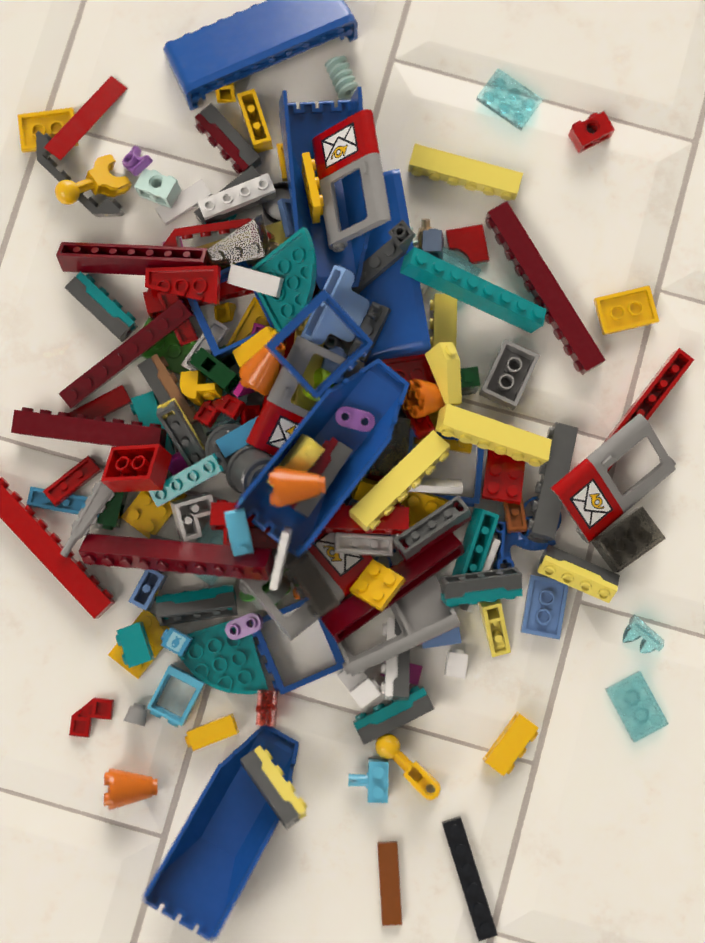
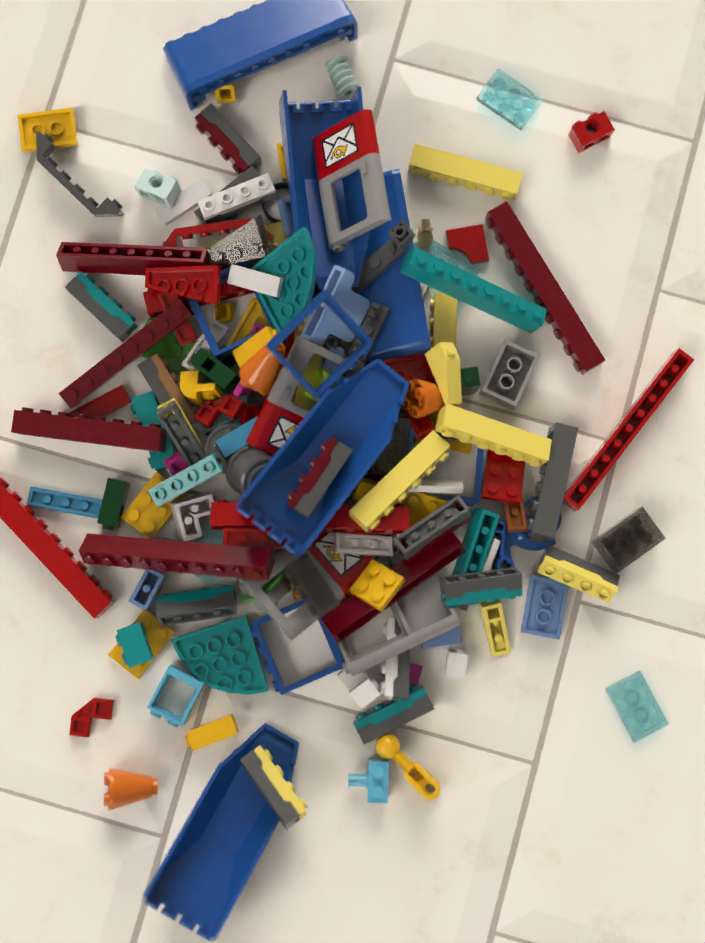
red sticker [43,76,127,161] -> none
red tile [43,455,101,507] -> none
yellow piece [55,154,132,205] -> none
light grey sword [60,480,115,558] -> none
red brick [101,444,172,492] -> none
medium lavender piece [122,146,153,176] -> none
light grey hat [124,703,147,726] -> none
dark azure brick [161,627,194,657] -> none
medium azure slope [224,508,254,556] -> none
medium lavender plate [225,612,263,640] -> none
yellow brick [237,88,273,153] -> none
clear red hips [255,689,278,727] -> none
light yellow slope [266,434,325,487] -> none
orange cone [269,466,326,507] -> none
white tile [269,526,293,591] -> none
yellow plate [301,152,324,224] -> none
medium lavender plate [335,406,375,432] -> none
dark orange tile [377,841,402,926] -> none
sand blue brick [422,228,444,259] -> none
black plate [442,816,498,941] -> none
yellow brick [483,712,539,776] -> none
piece [550,414,676,543] -> none
yellow plate [594,285,659,336] -> none
clear light blue tile [623,614,664,653] -> none

